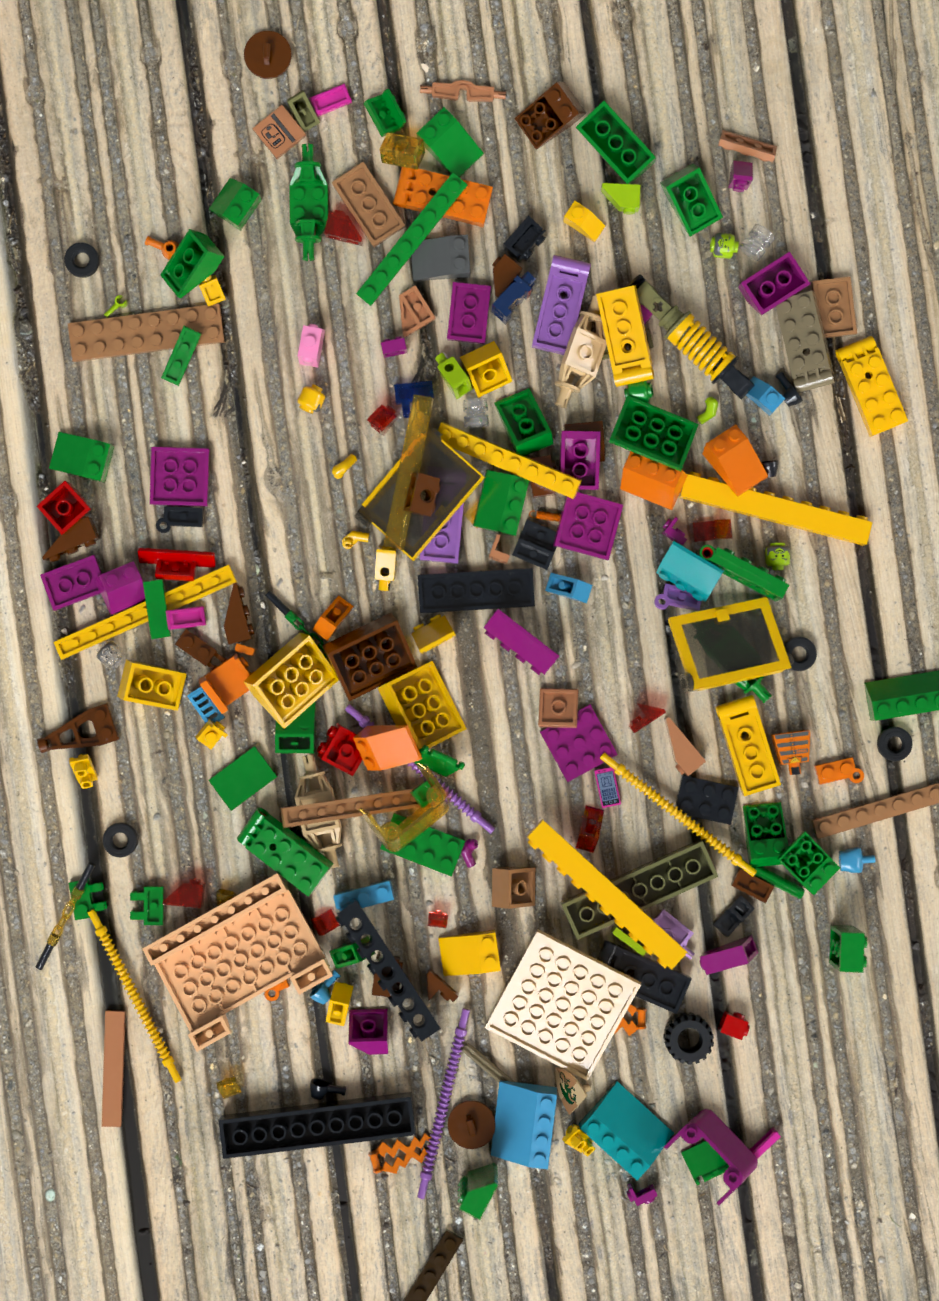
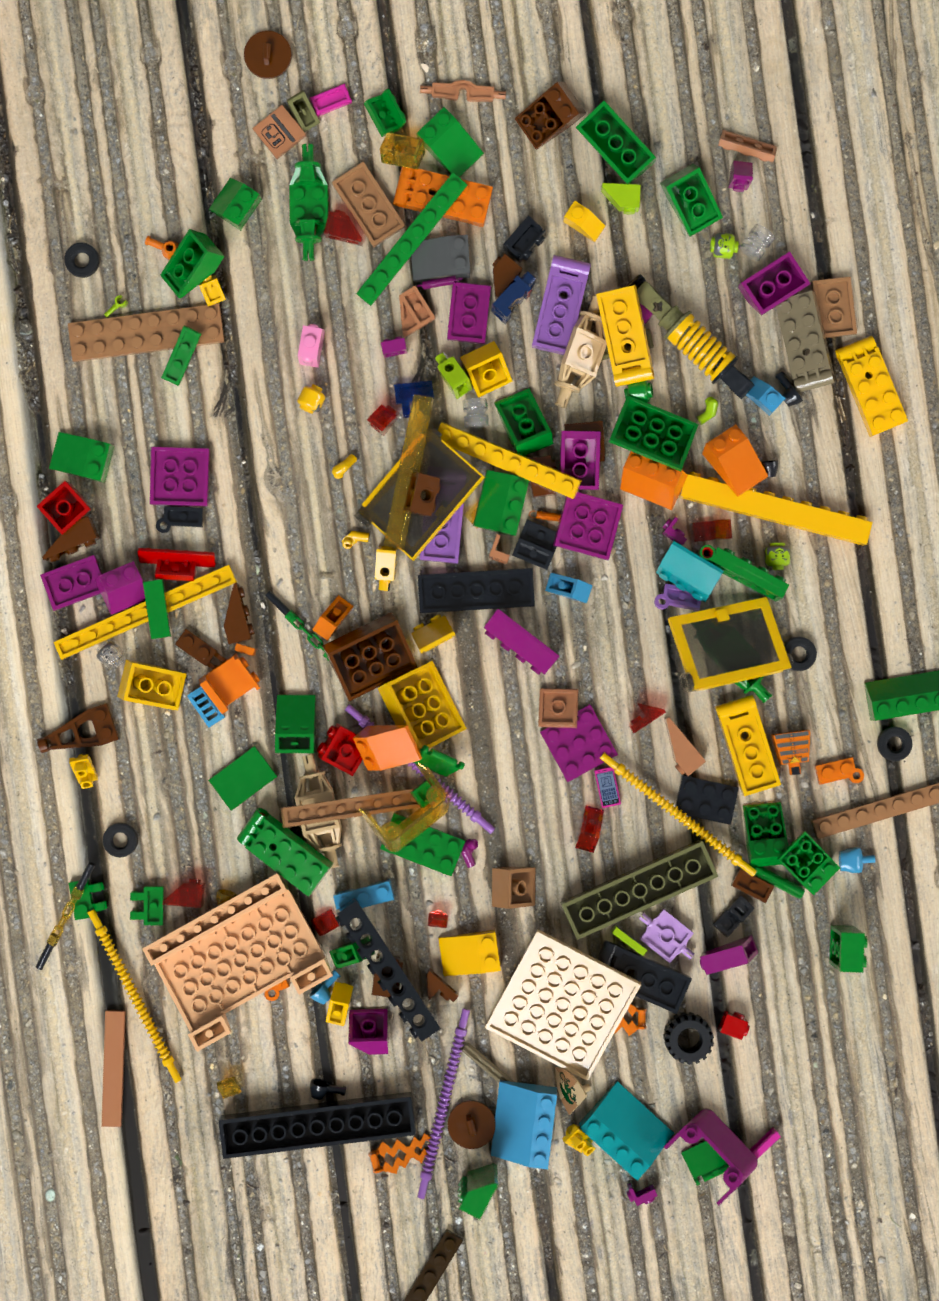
dark pink tile [166,606,206,630] -> none
yellow bracket [195,719,228,749] -> none
yellow slope [243,633,339,729] -> none
yellow brick [527,819,688,970] -> none
none -> magenta piece [416,275,463,289]

